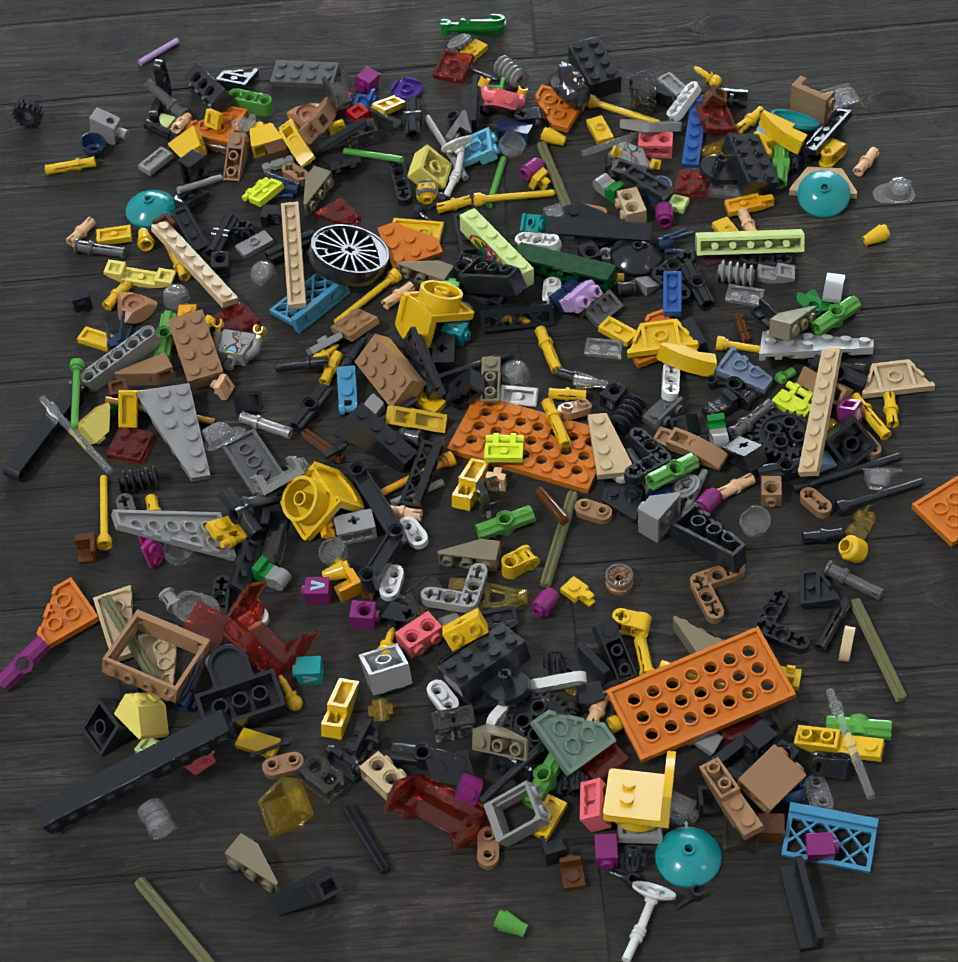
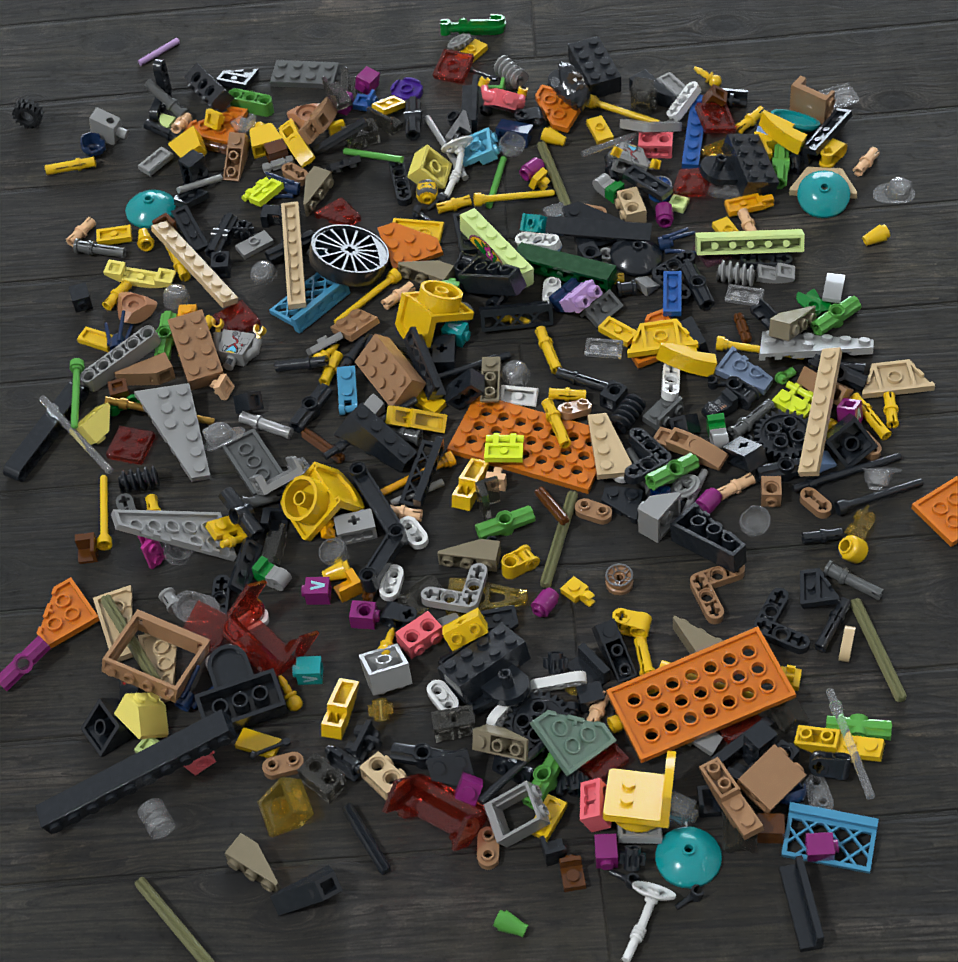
yellow tile [118,390,138,428] -> none
red panel [346,103,371,133] -> none
clear cone [573,371,608,389] -> none

